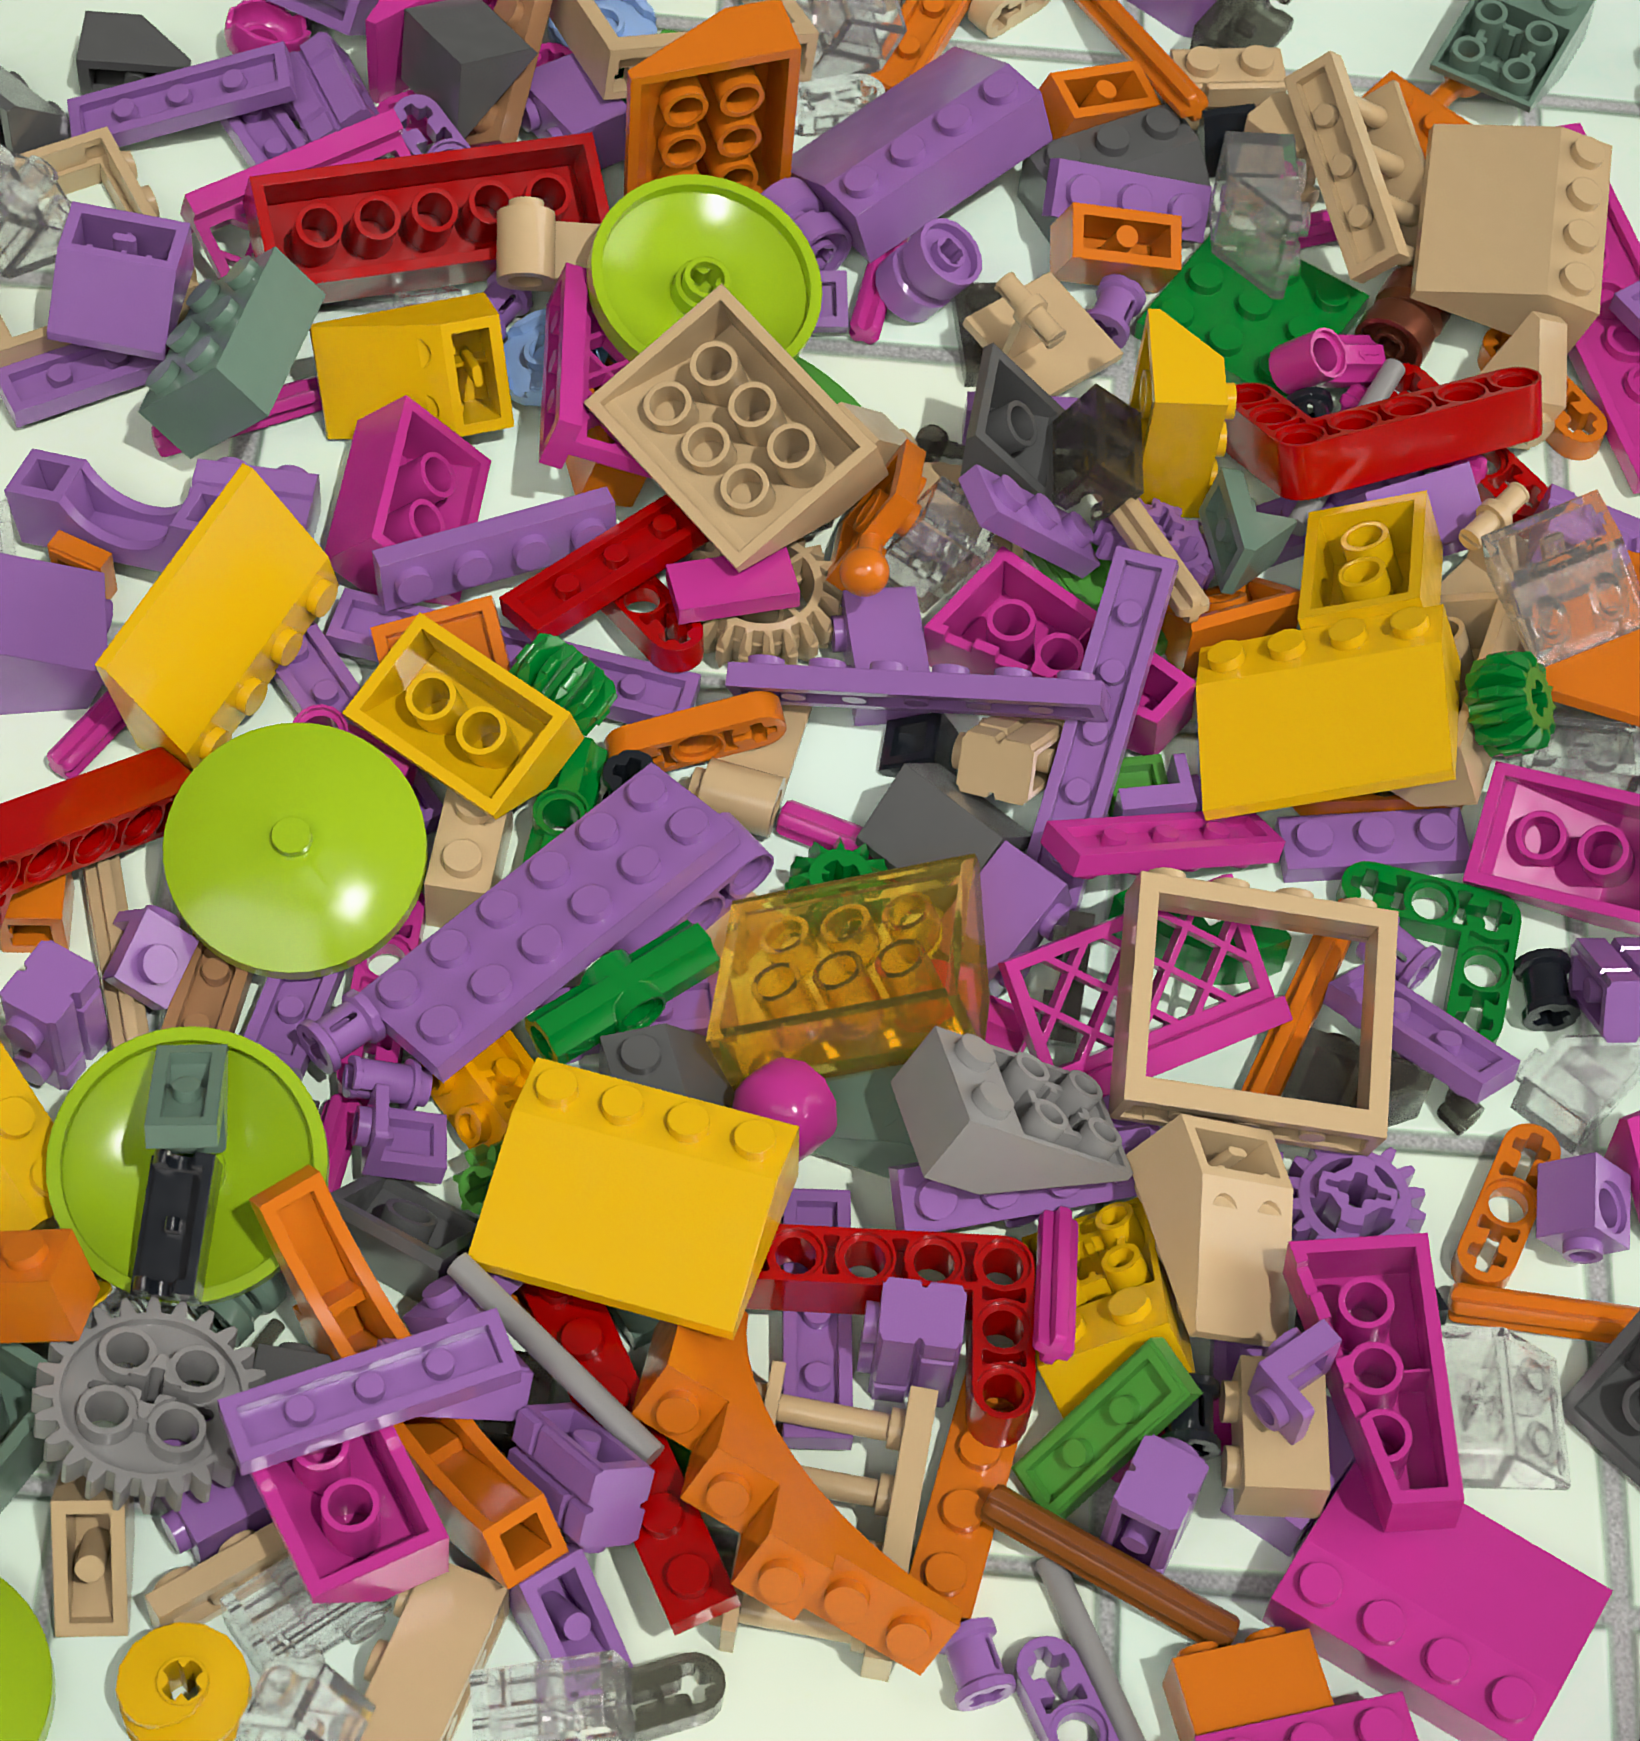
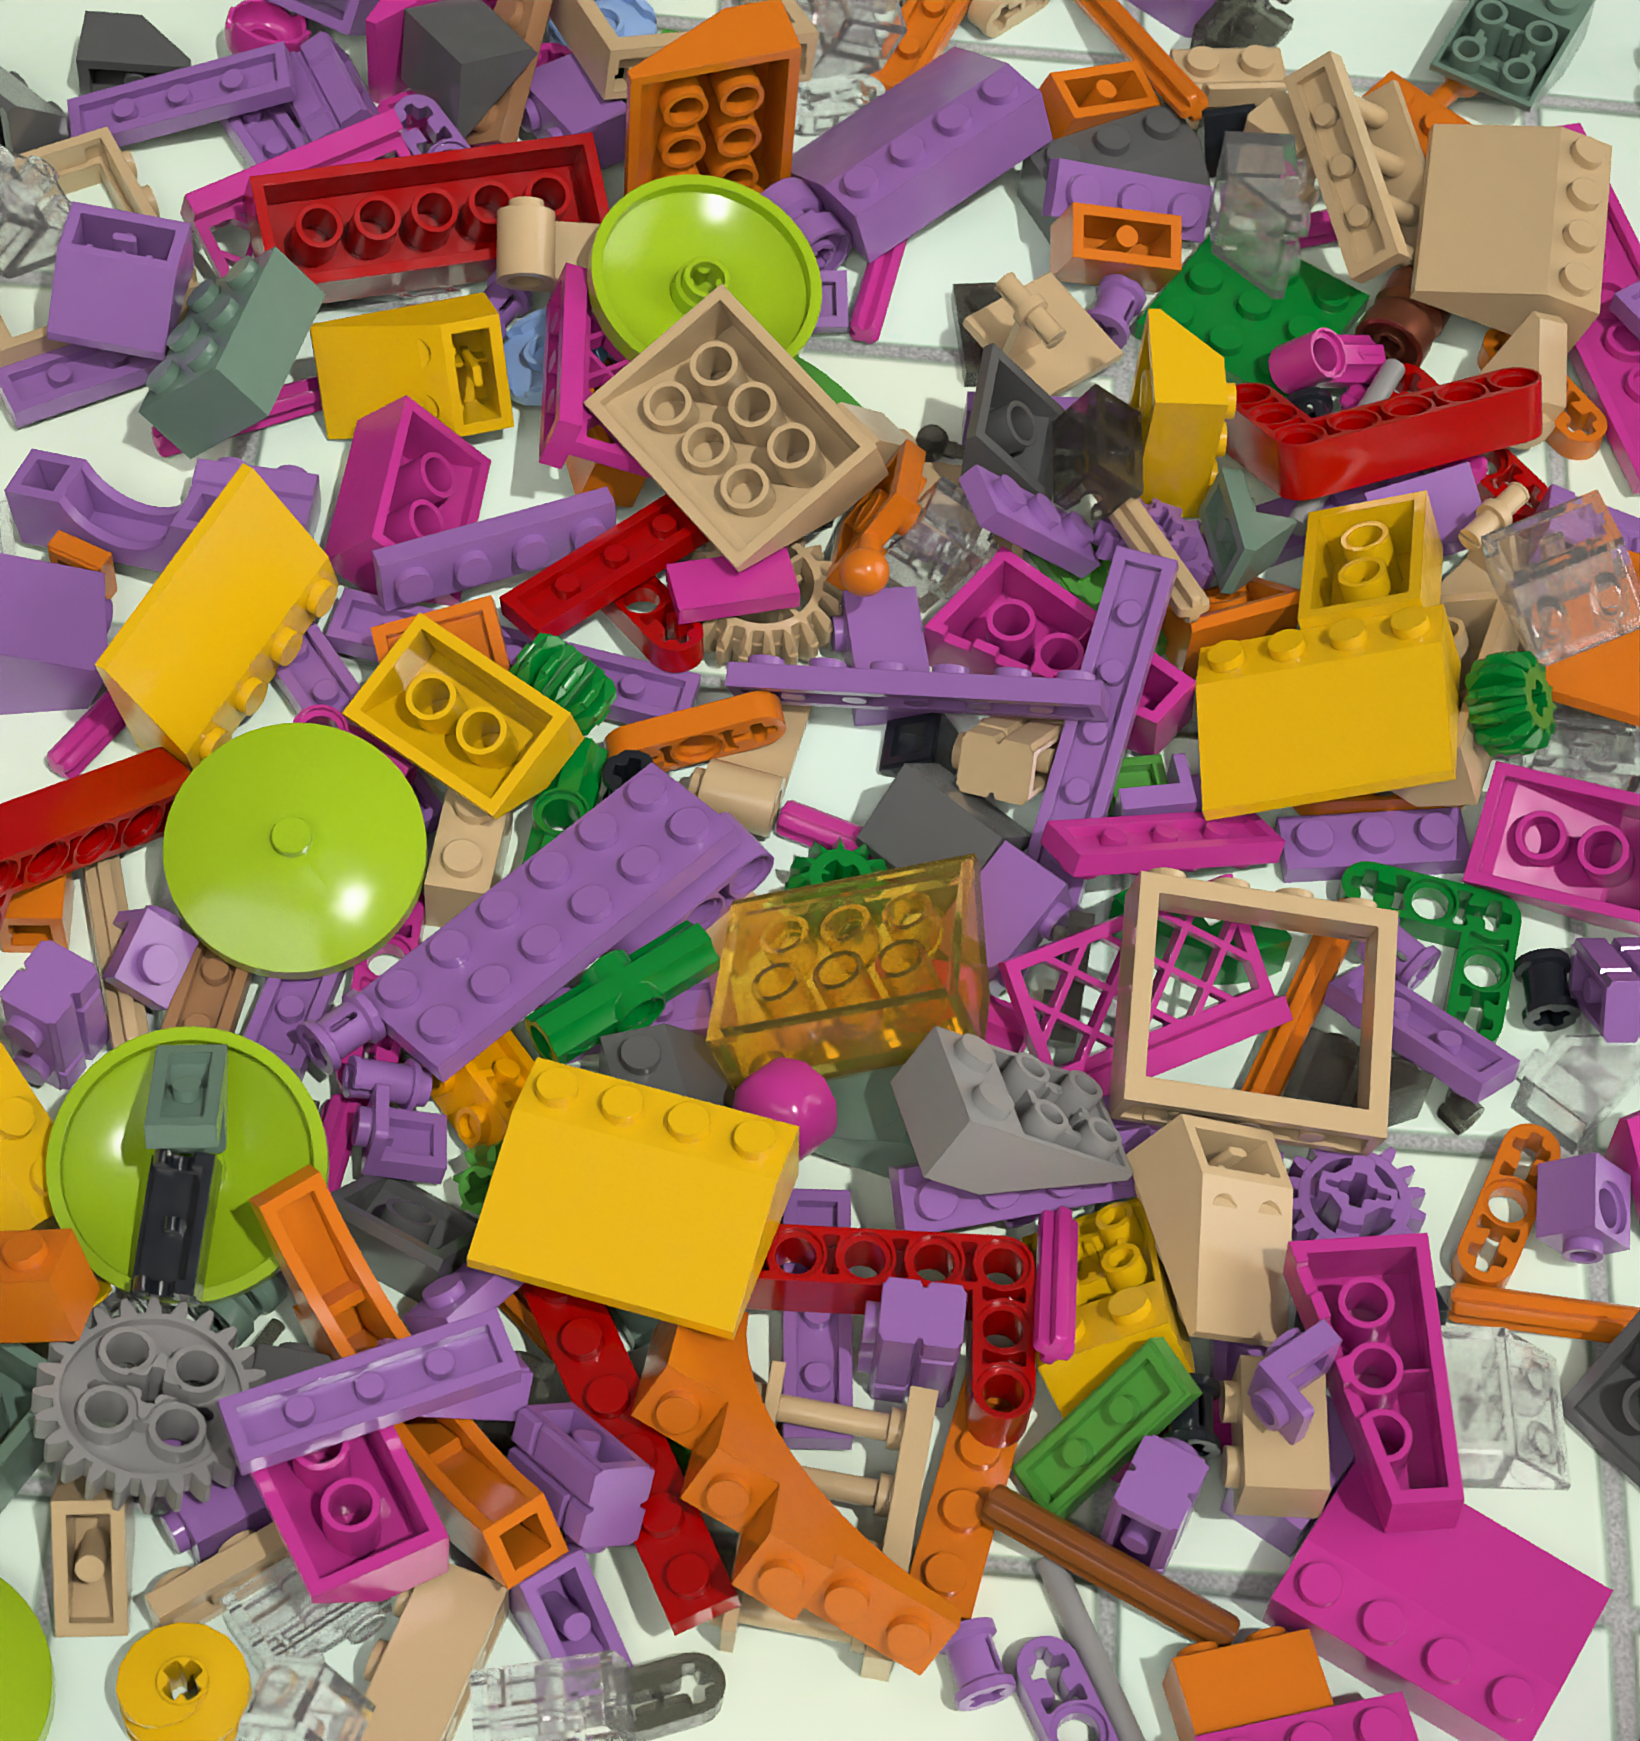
light grey bar [447,1253,665,1465] -> none
medium lavender wheel [876,218,982,323] -> none

